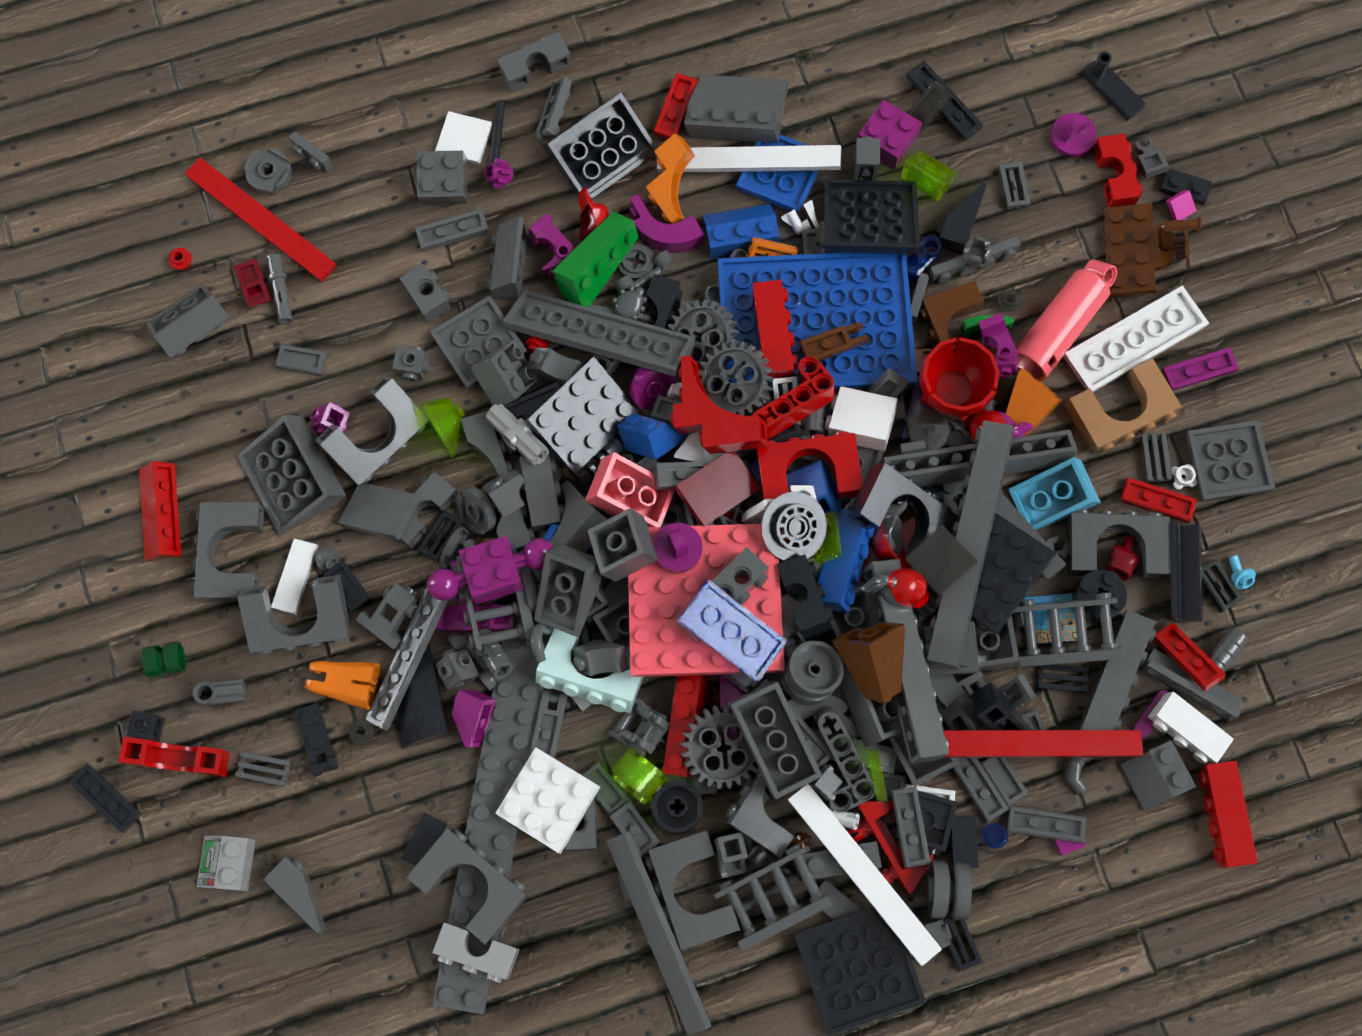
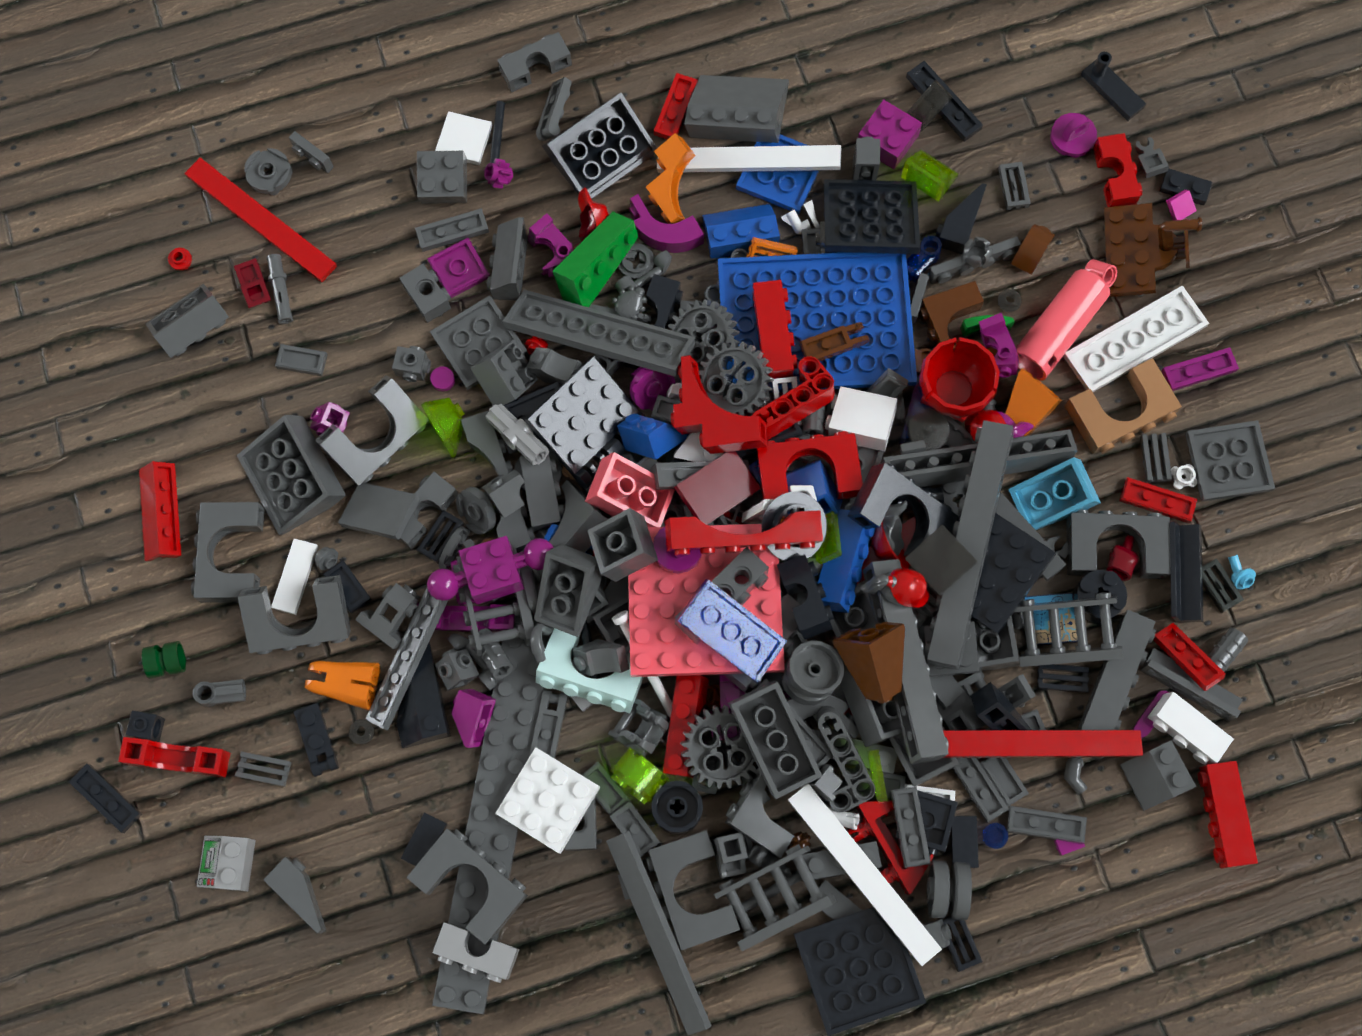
none -> magenta tile [427,237,490,298]
none -> magenta tile [430,367,455,392]
none -> white bar [612,610,673,718]
none -> red arch [665,510,823,556]
none -> reddish brown brick [1011,224,1055,275]

